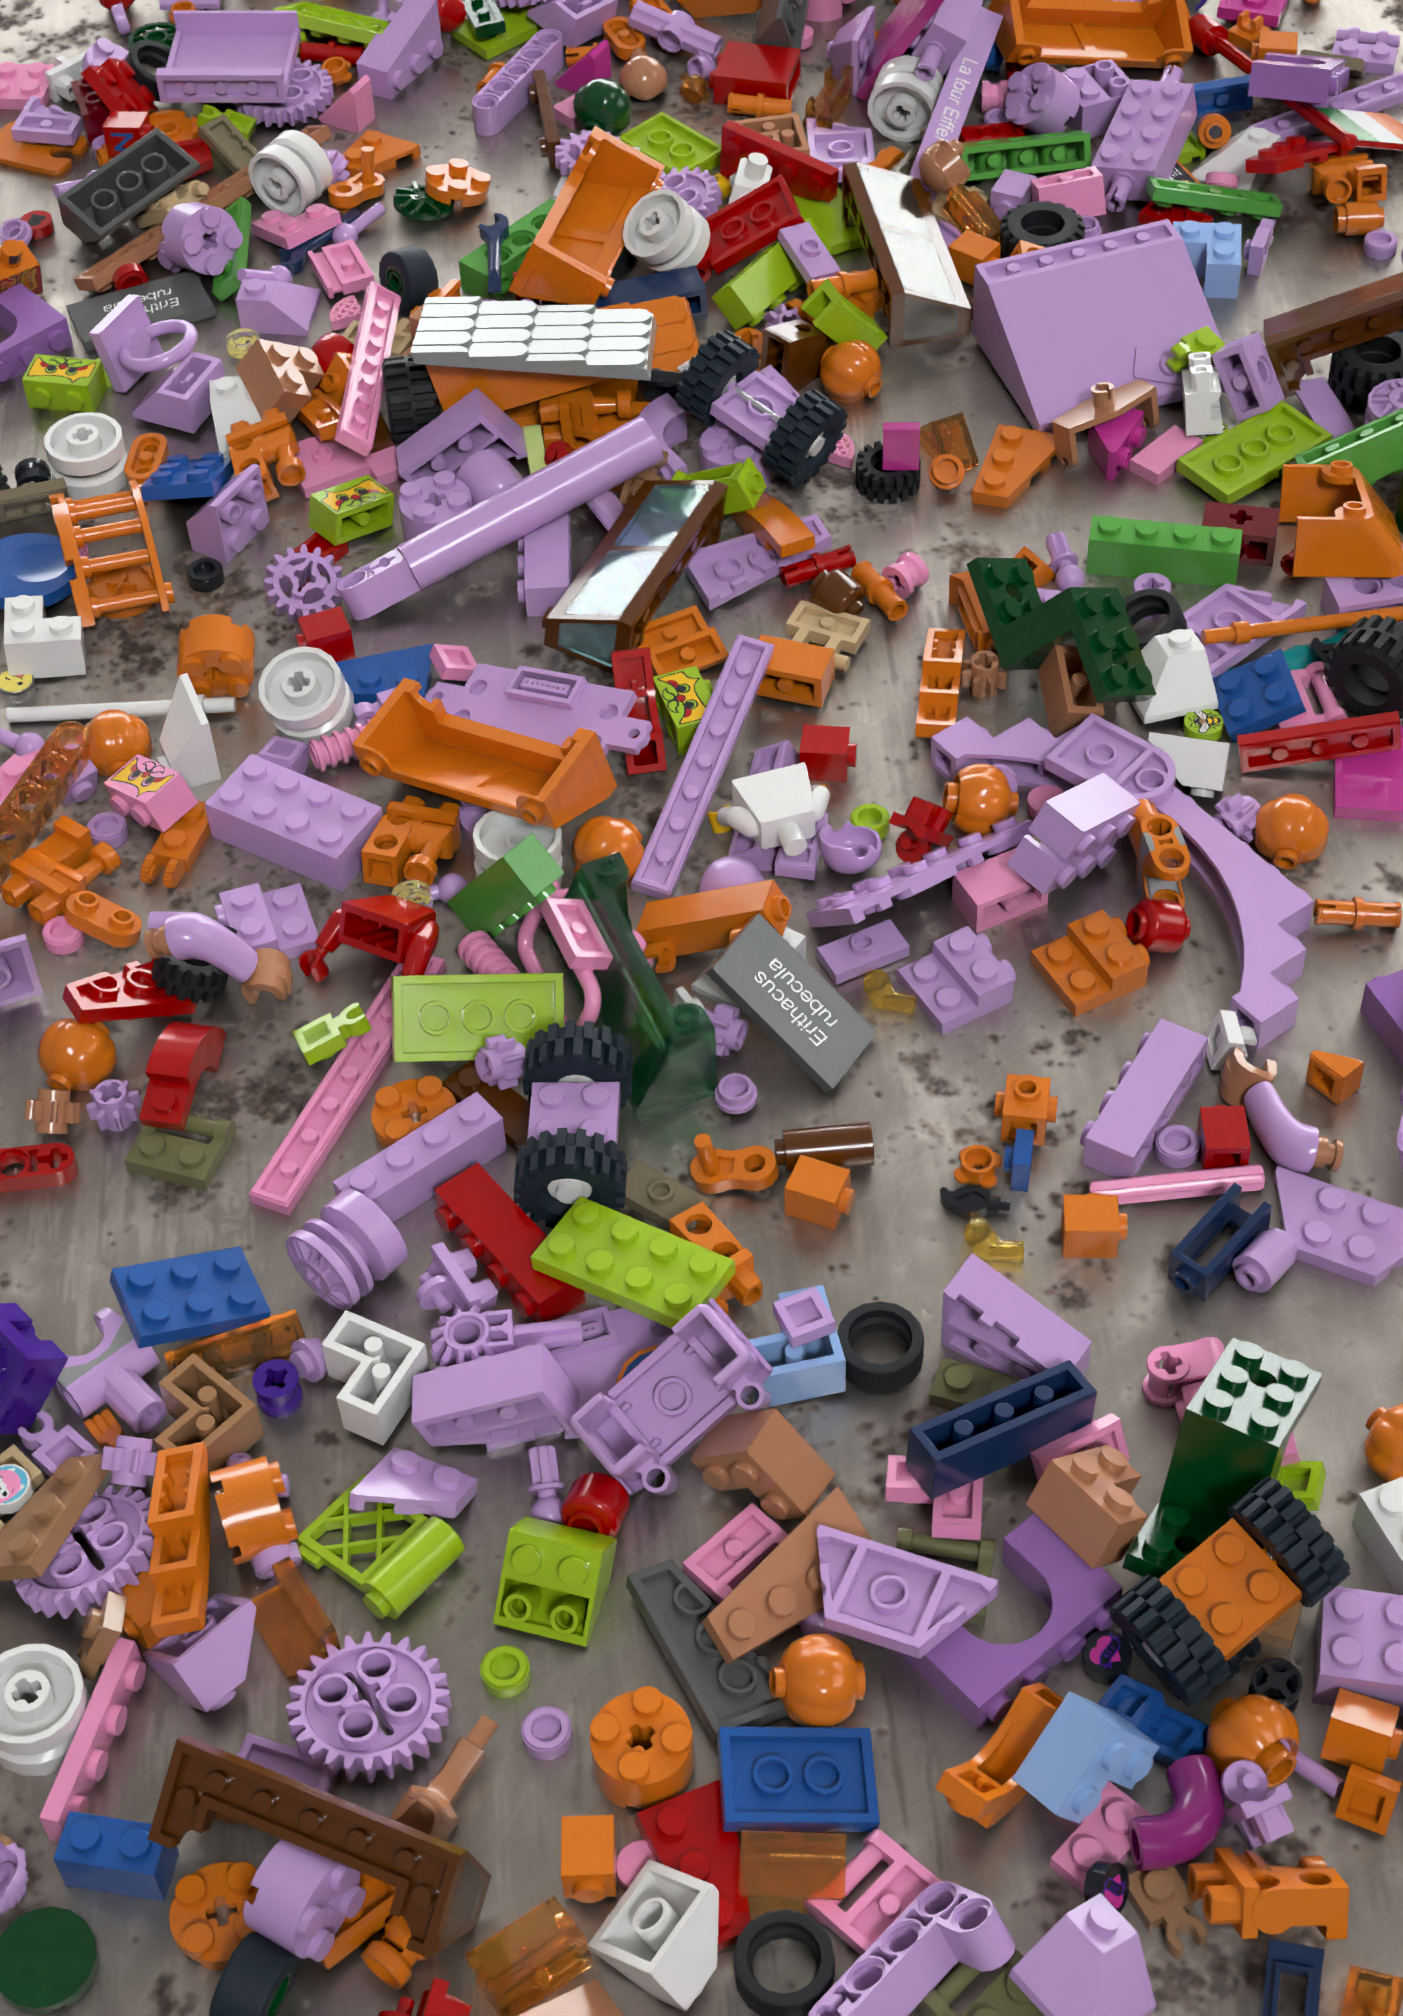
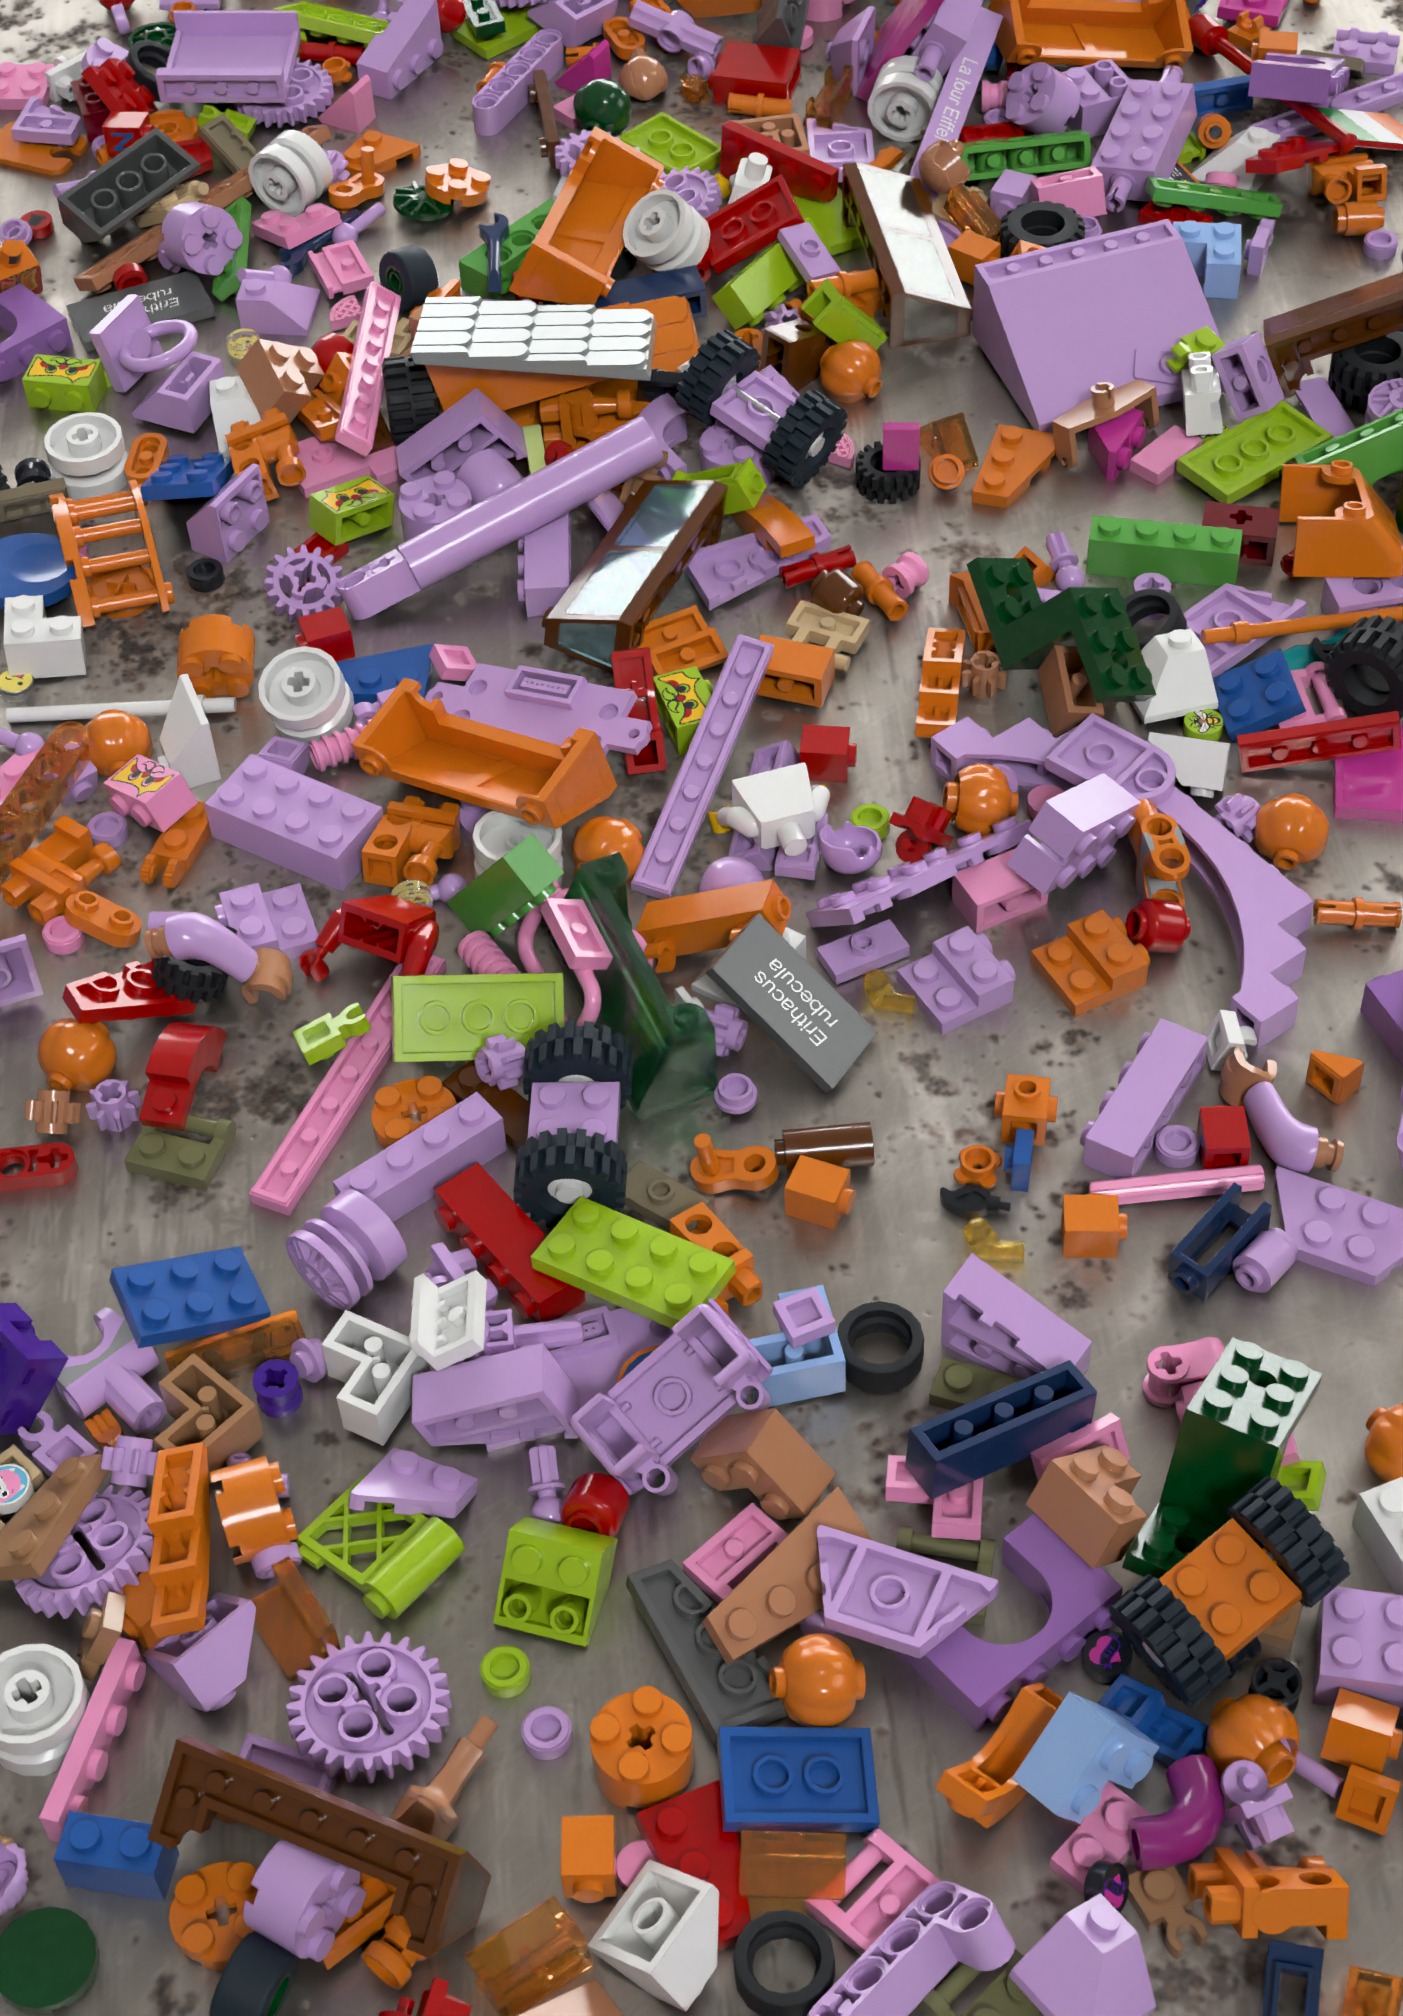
none -> white bracket [409,1270,487,1371]

